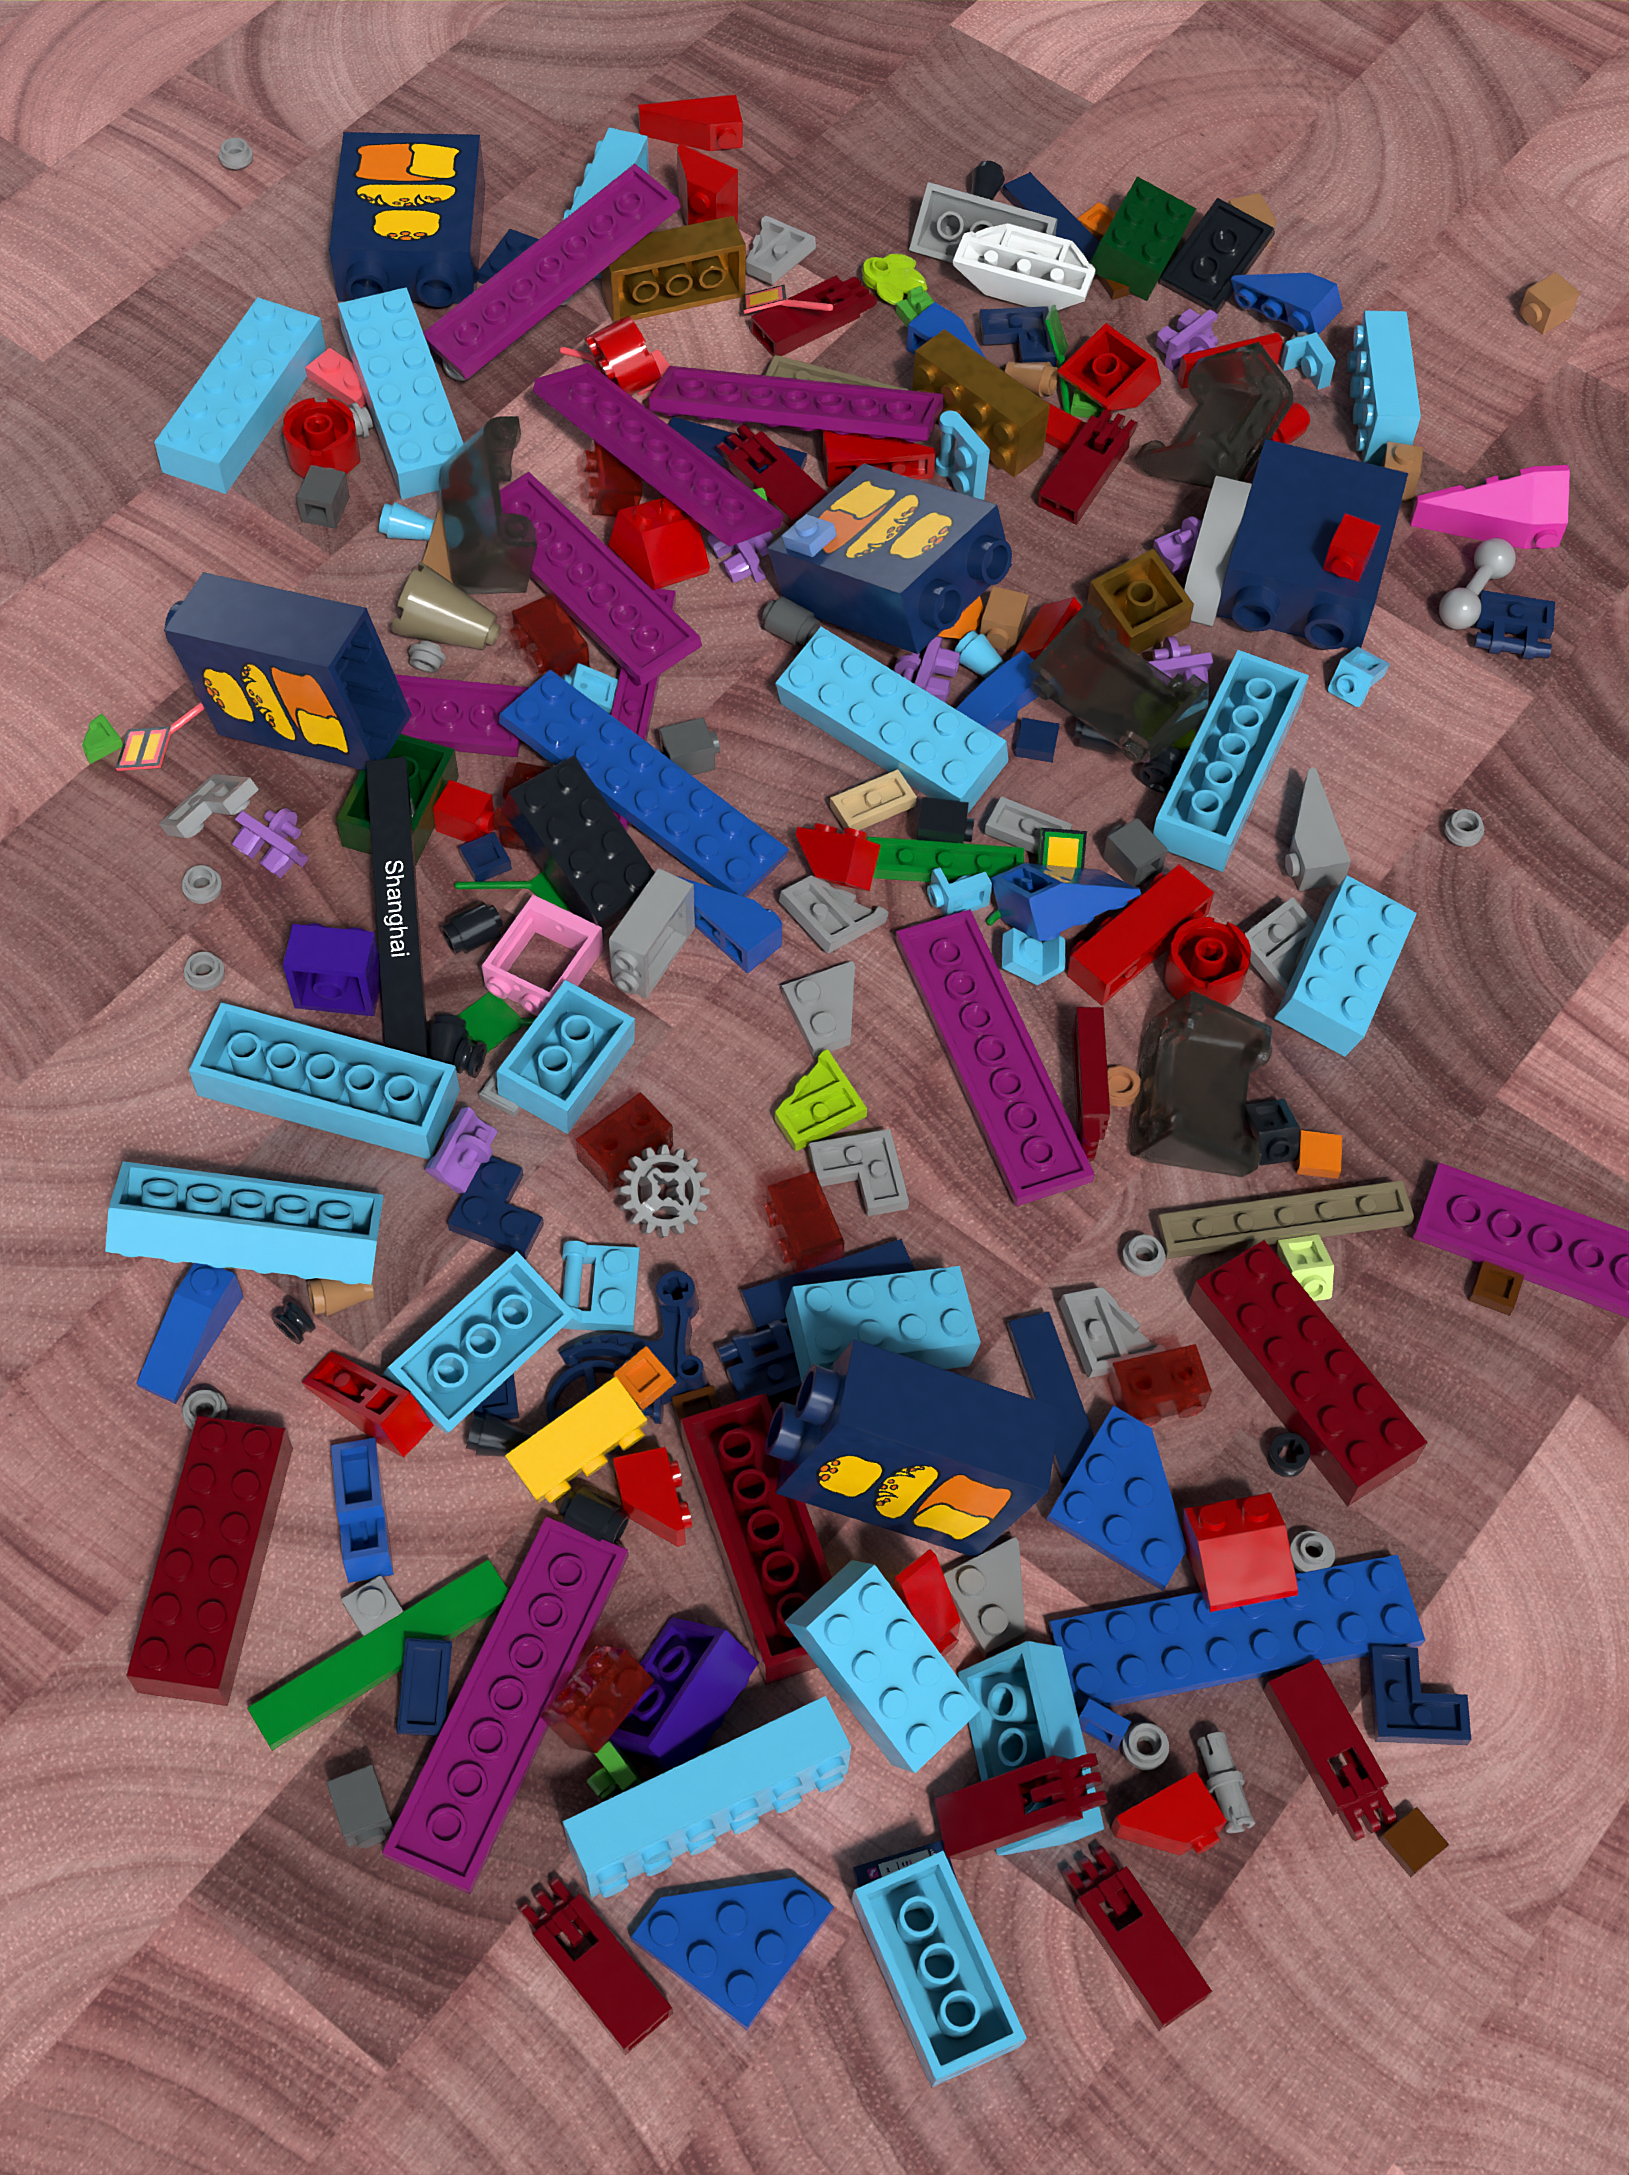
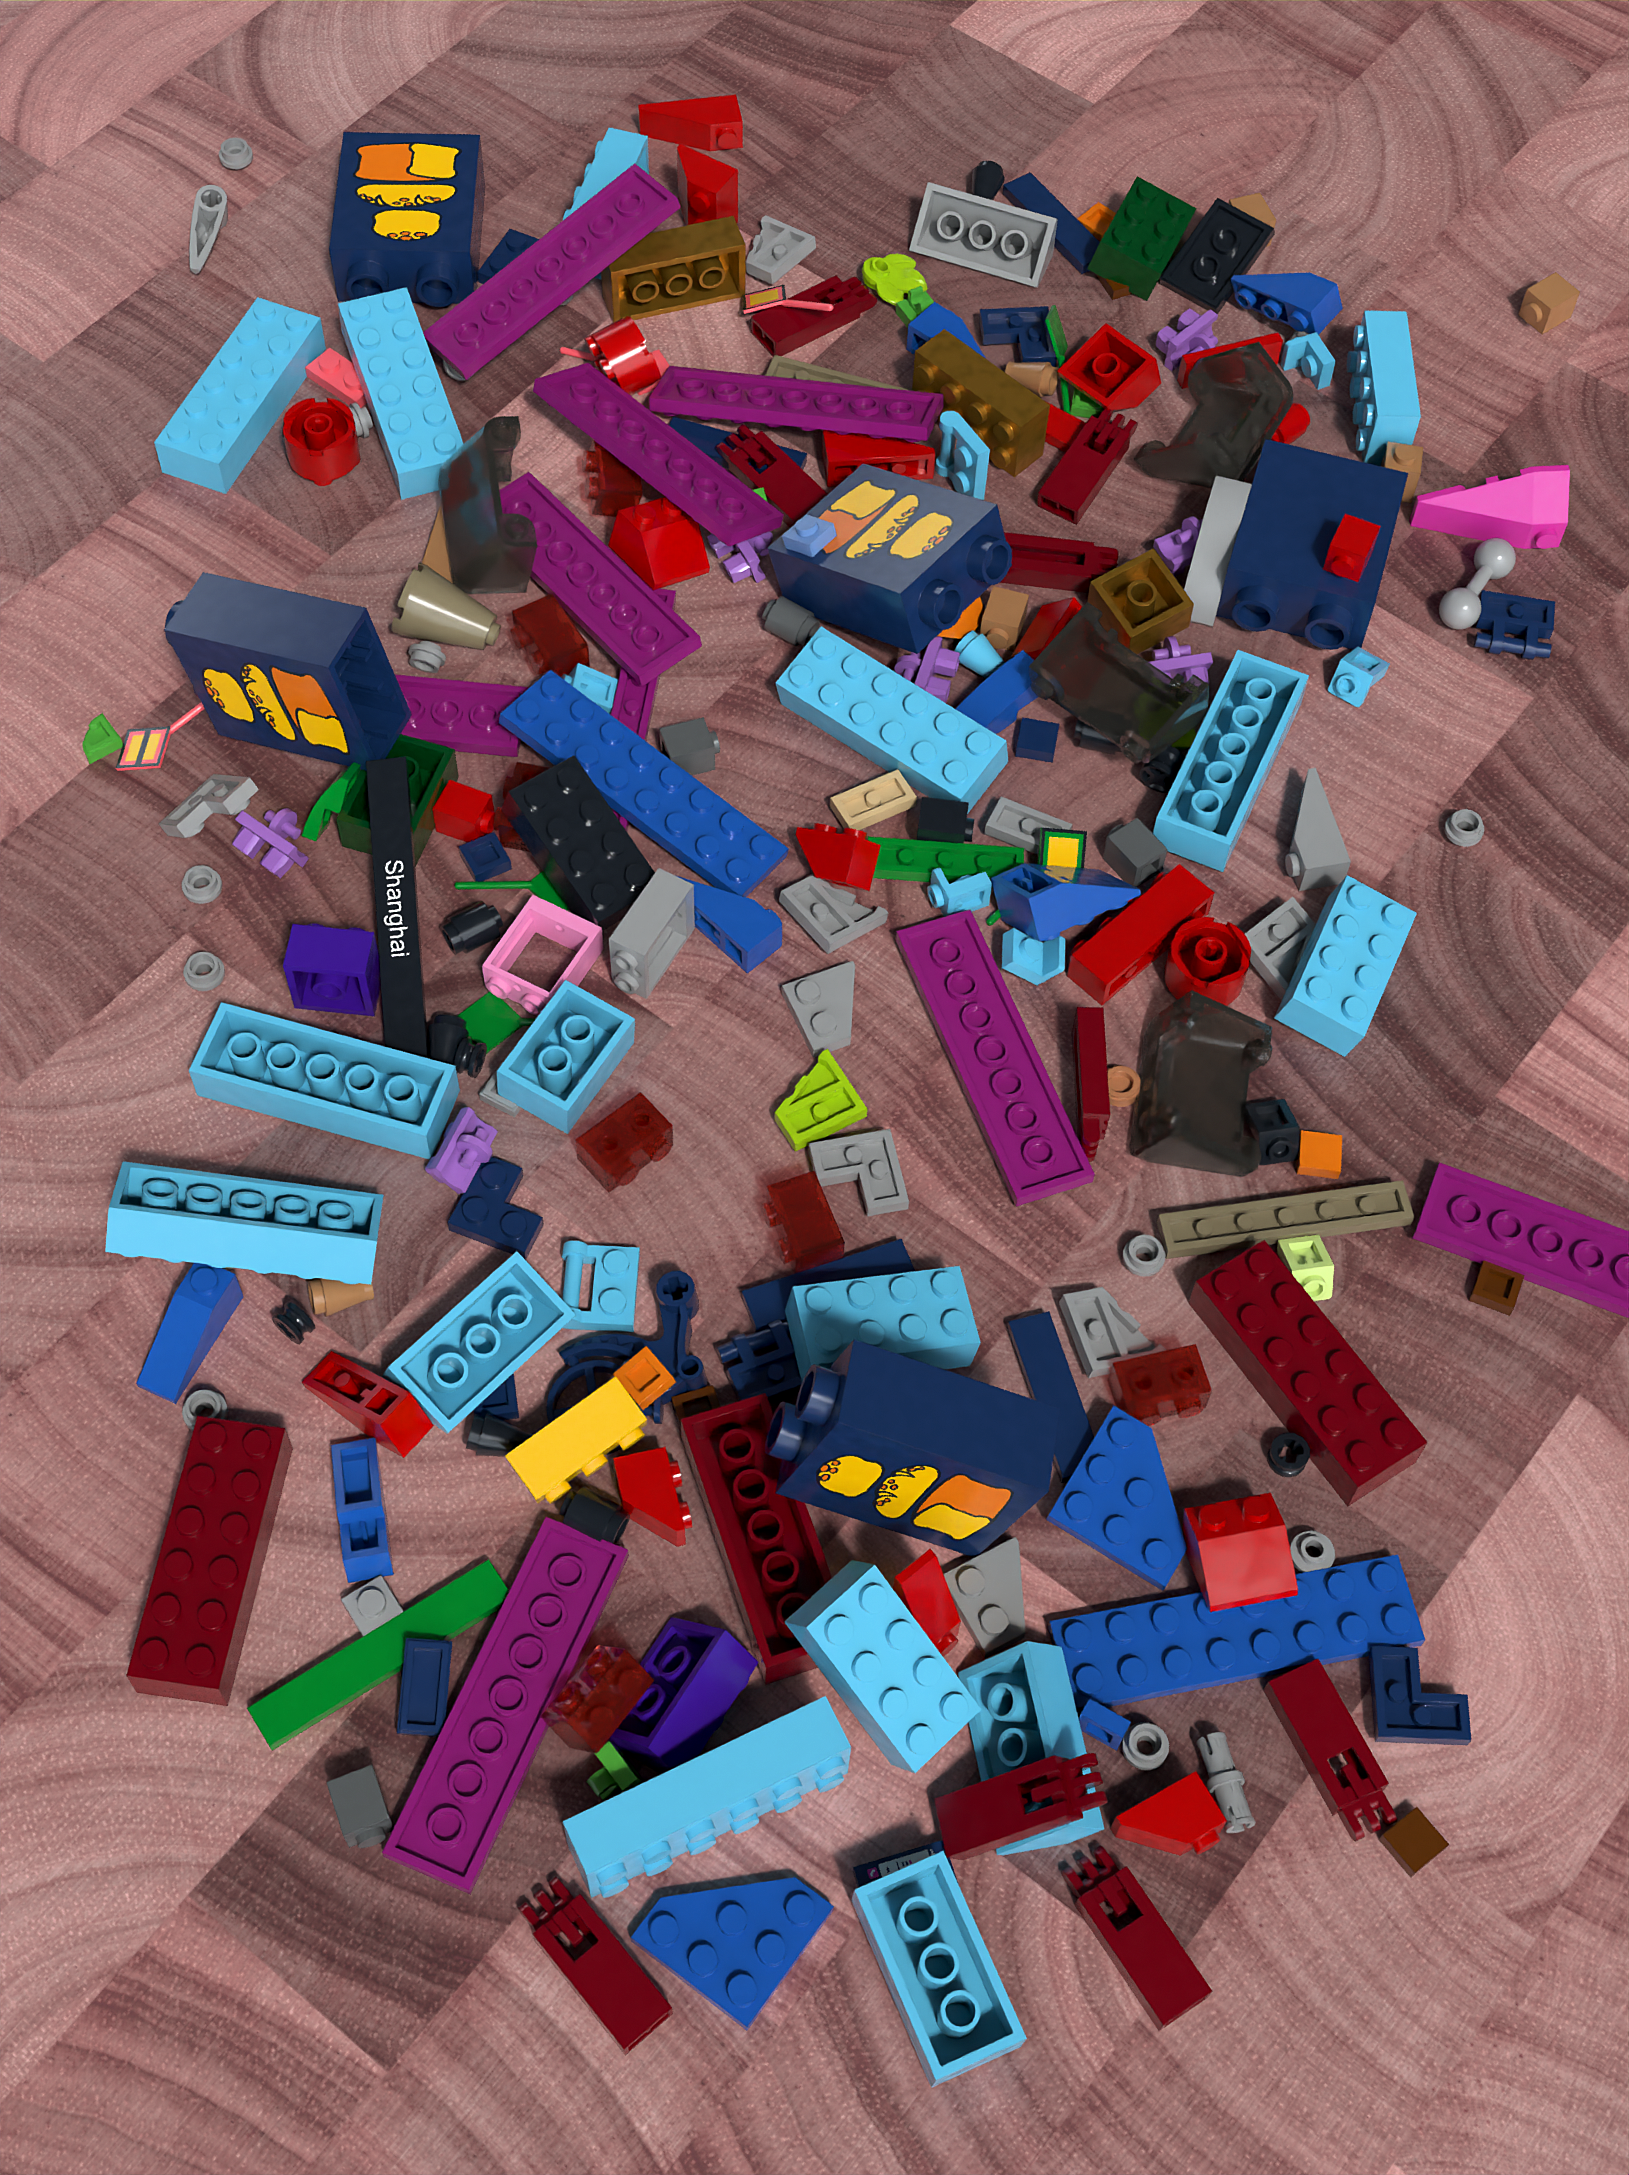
dark grey brick [296,465,350,529] -> none
medium azure cone [379,502,435,541] -> none
light grey gear [616,1145,710,1238] -> none
white wedge [953,223,1096,311] -> none
none -> light grey piece [189,185,228,274]
none -> green slope [302,762,361,841]
none -> dark red hinge [999,532,1119,593]

